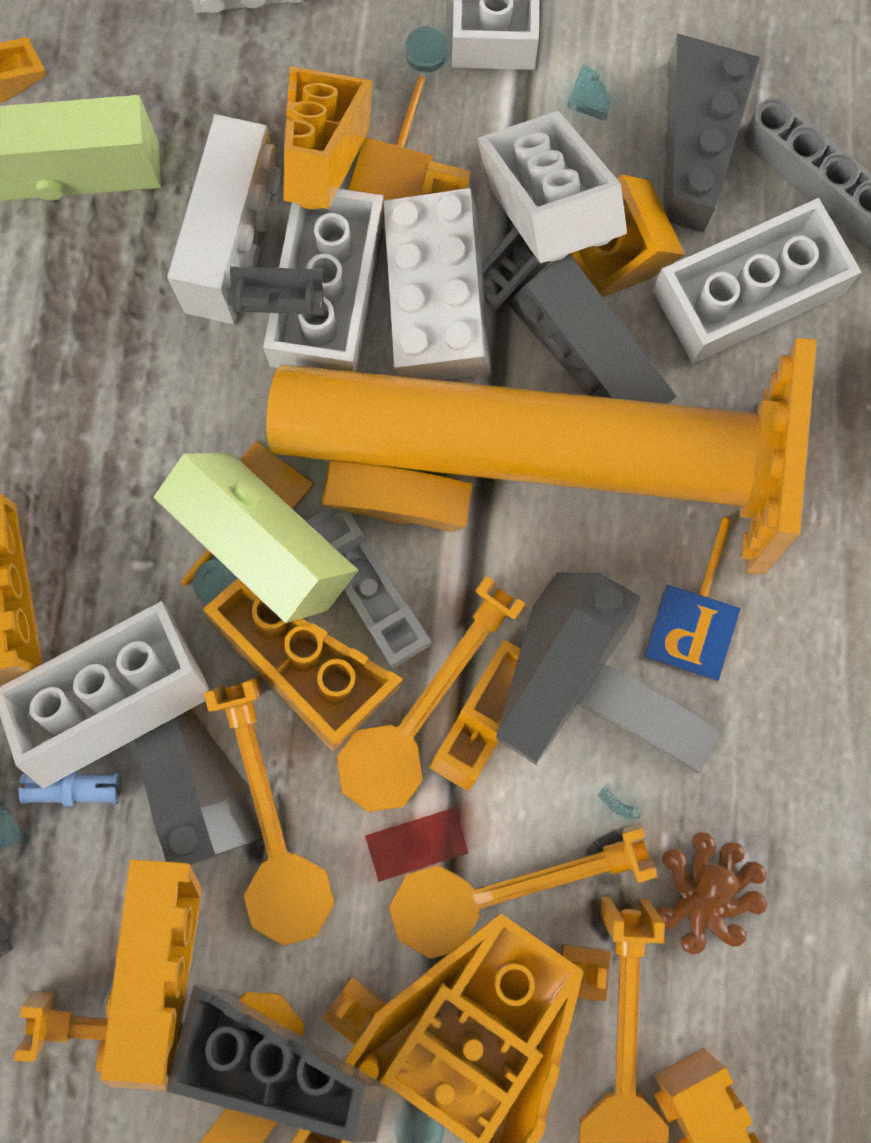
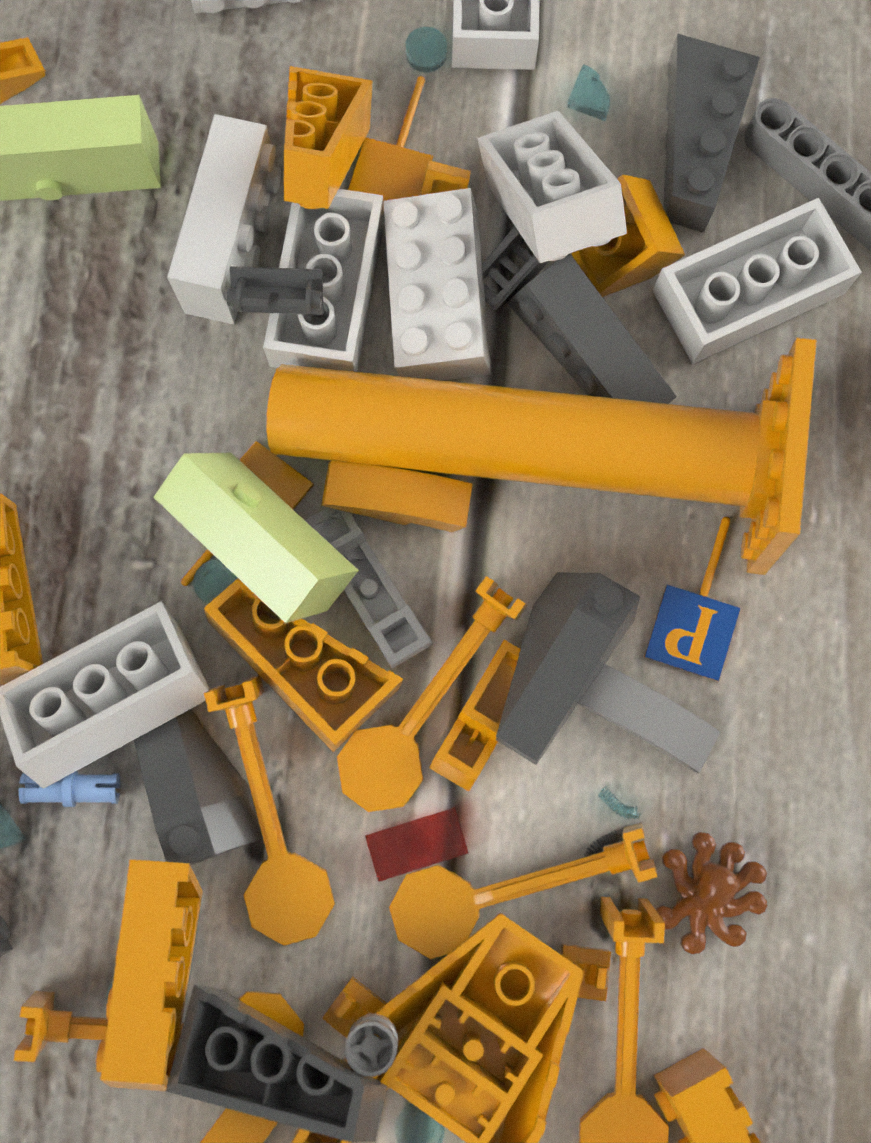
none -> light grey wheel [345,1014,398,1076]

